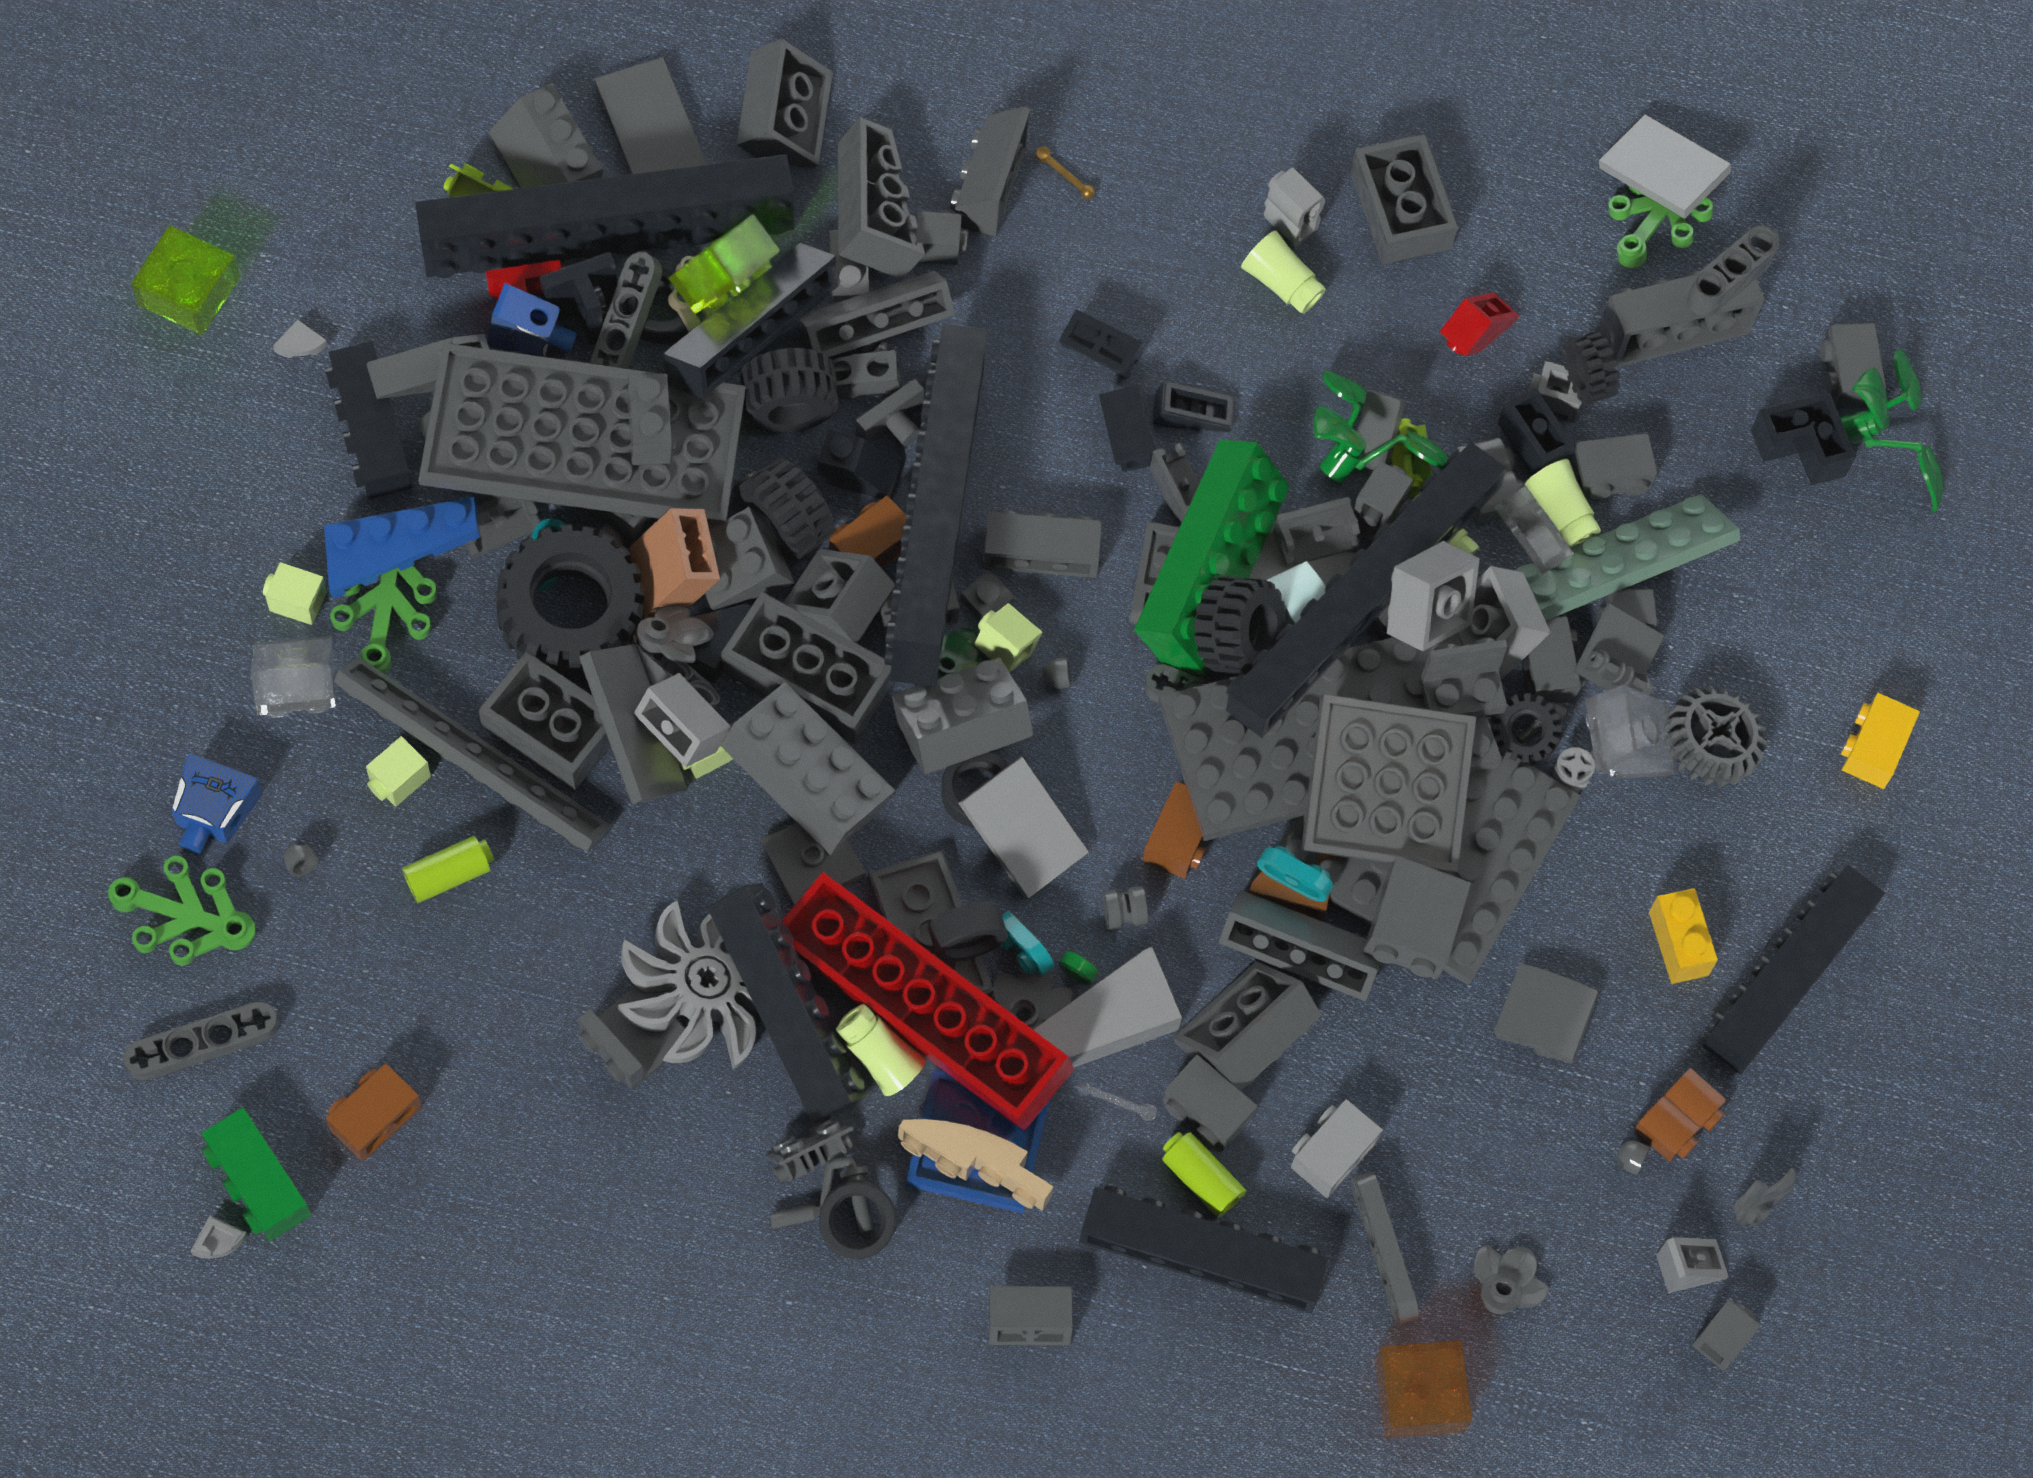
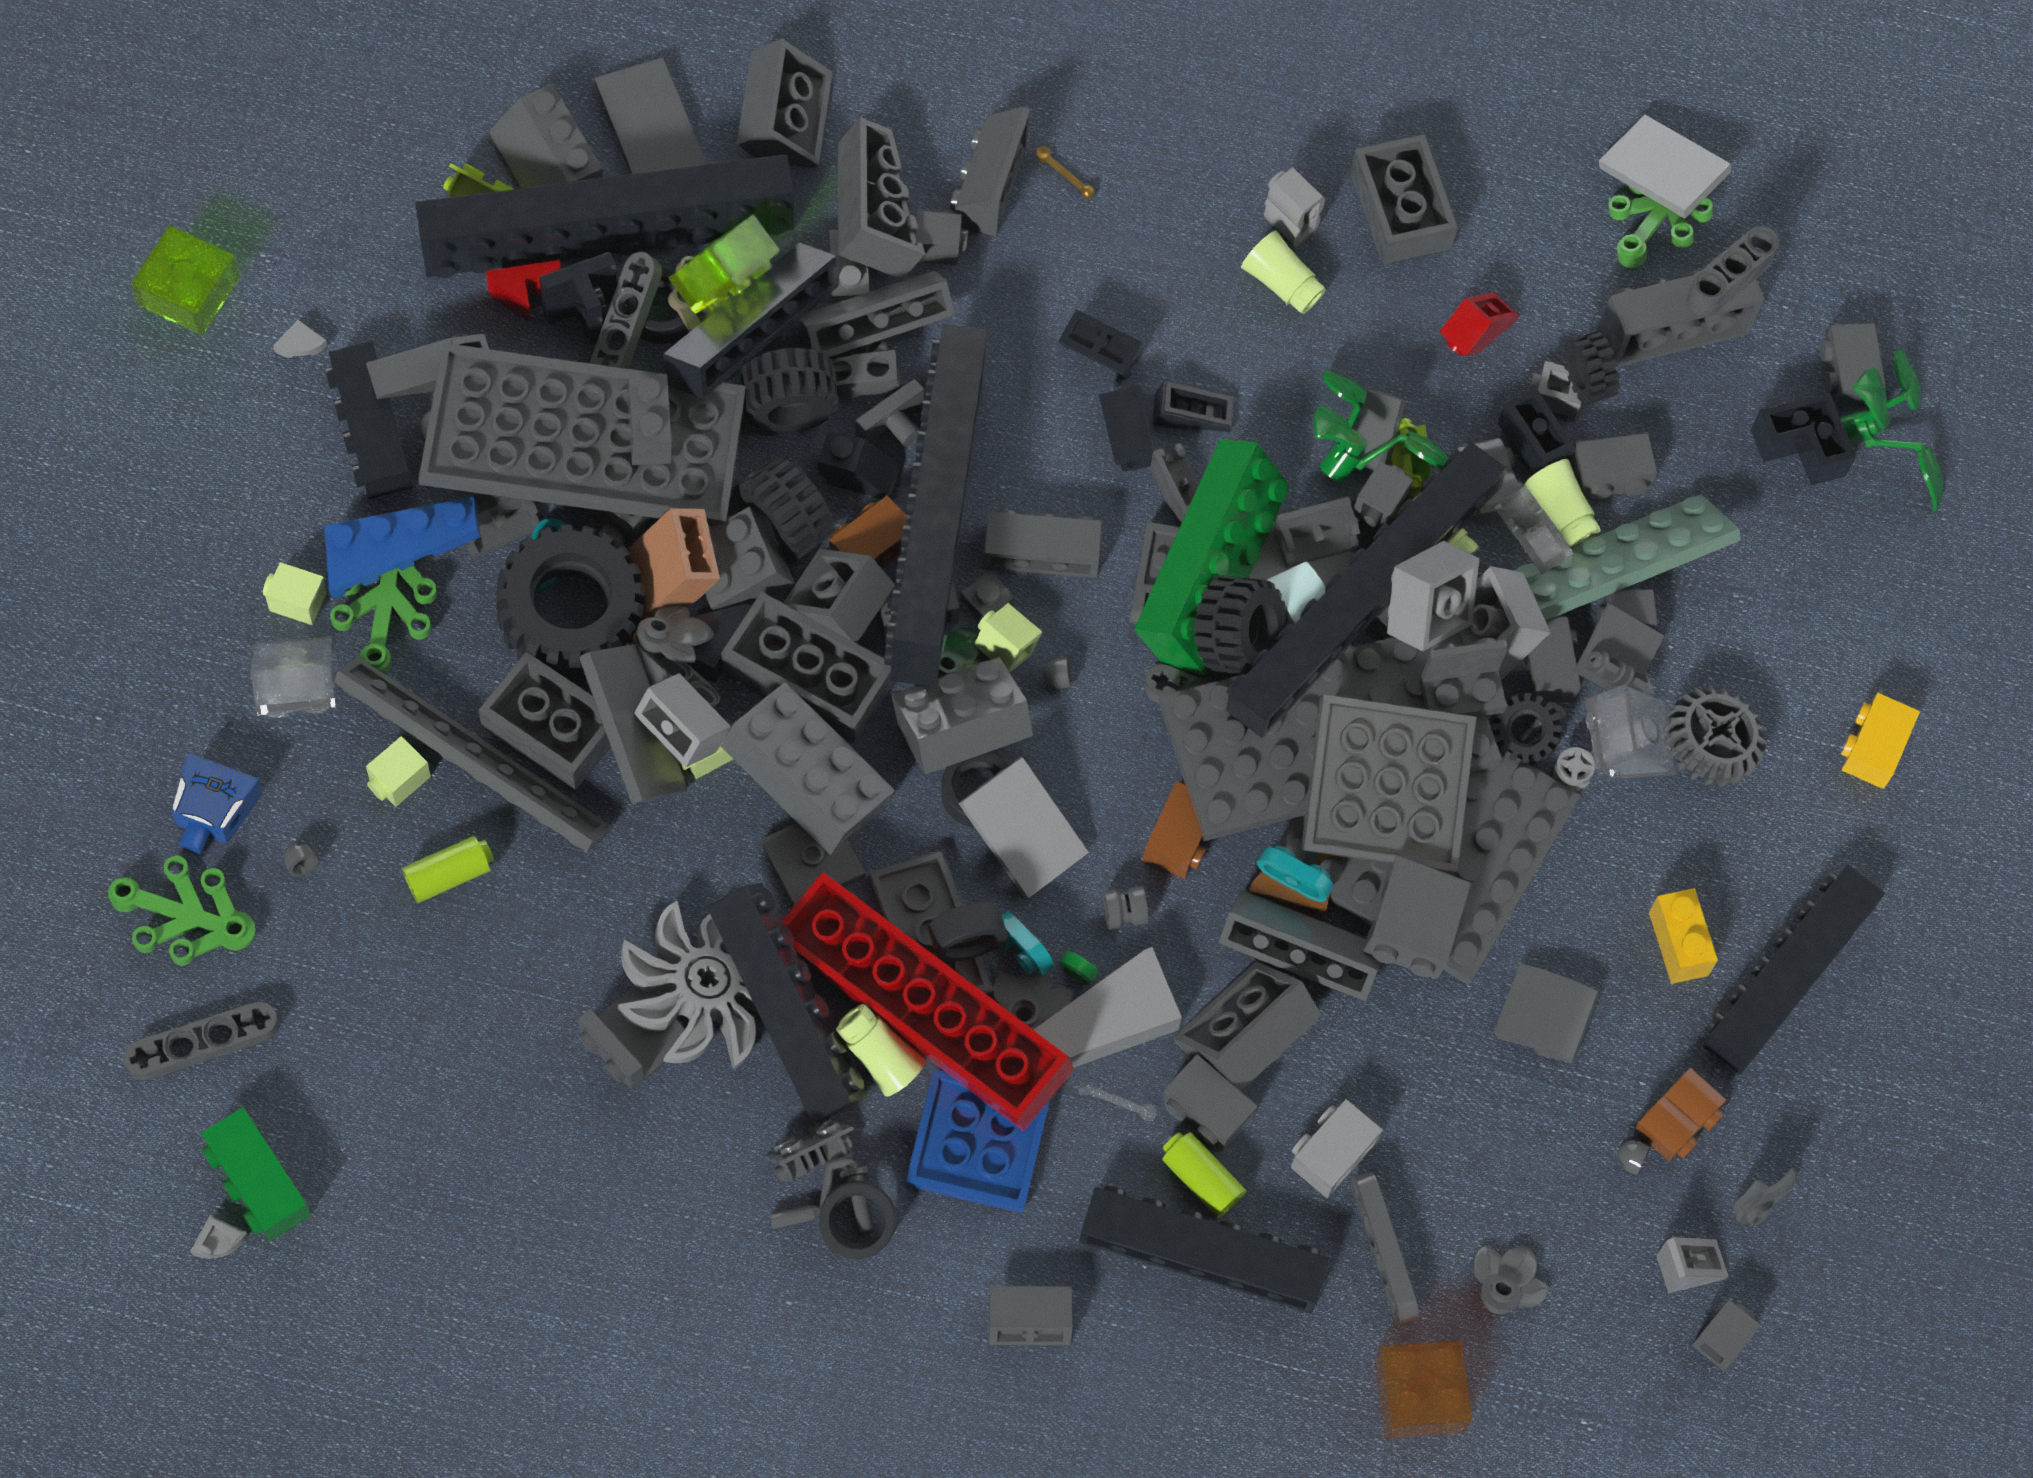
dark orange brick [326,1063,422,1163] -> none
blue torso [487,283,578,357] -> none
tan slope [898,1119,1054,1211] -> none

